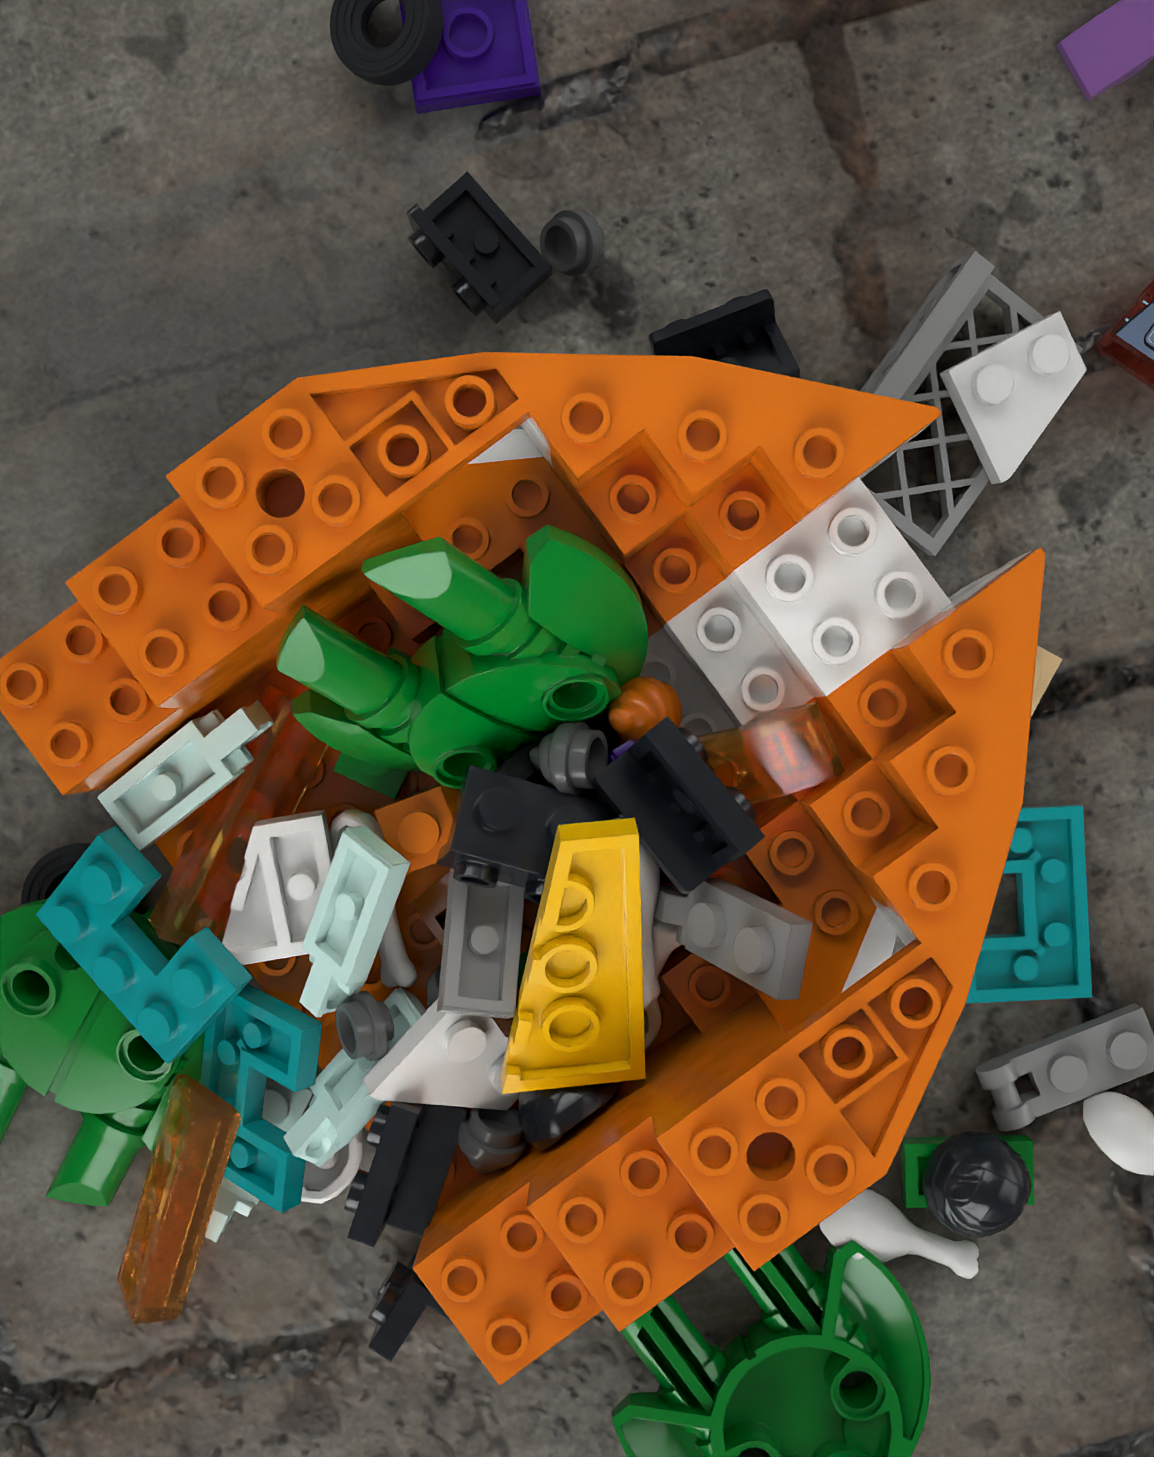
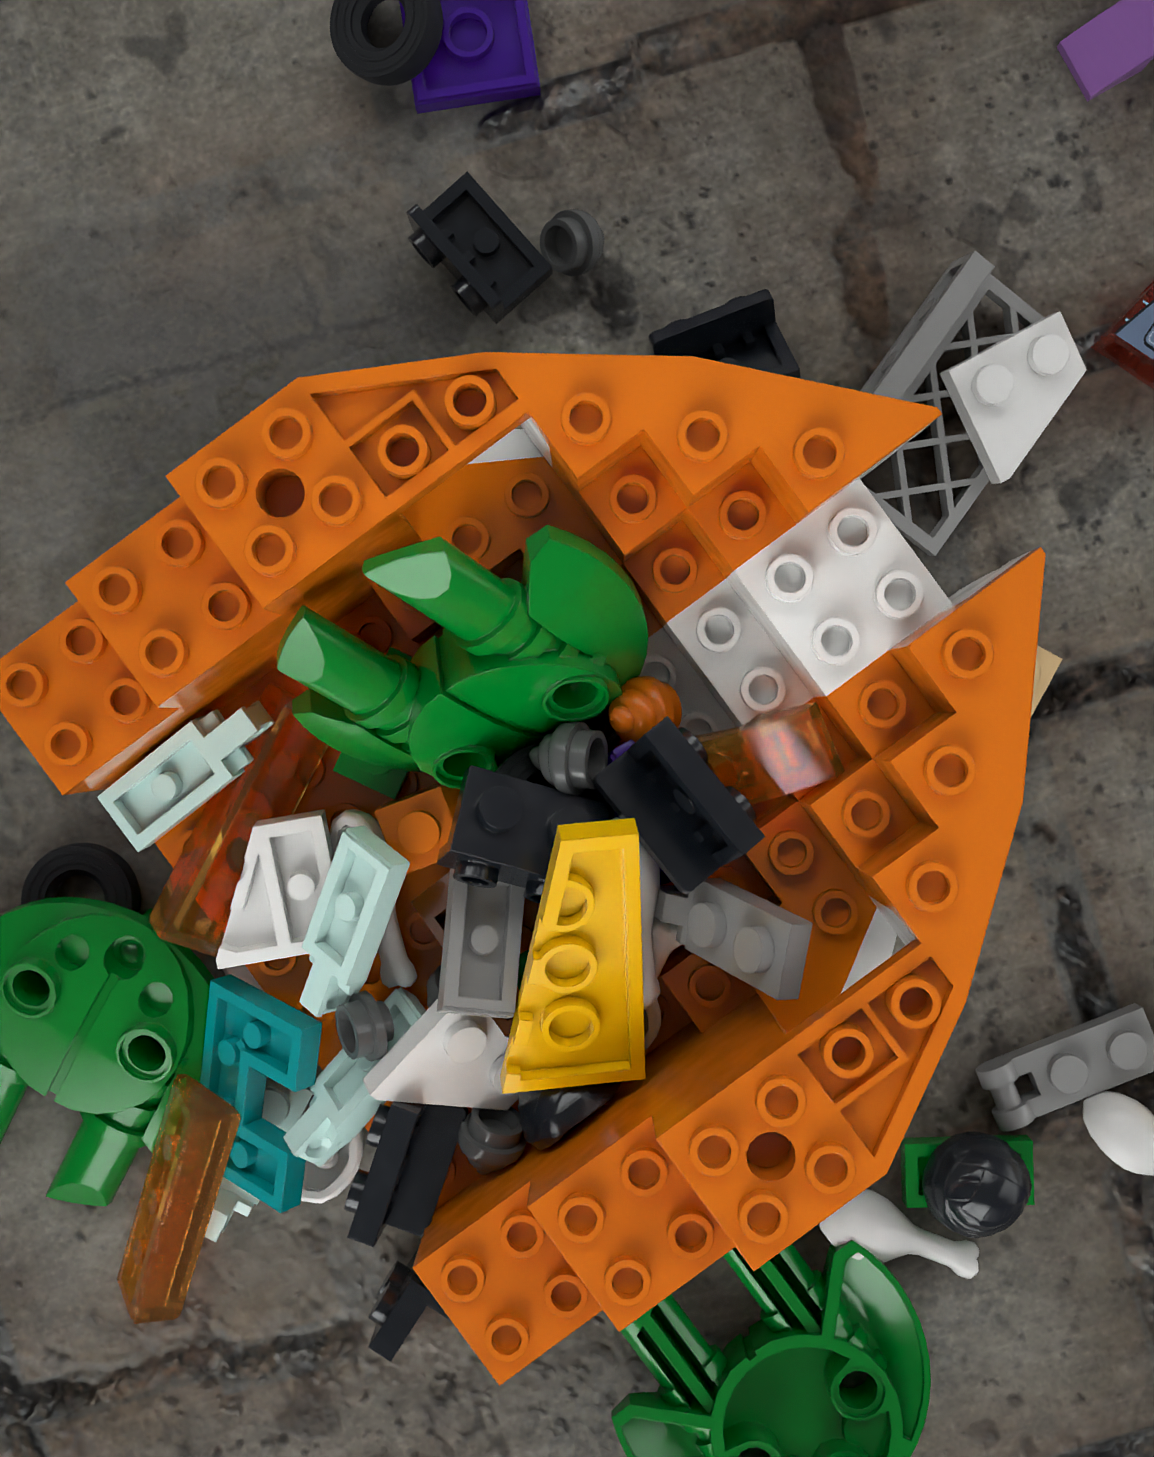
teal plate [36,825,253,1065] -> none
teal plate [966,804,1092,1003] -> none

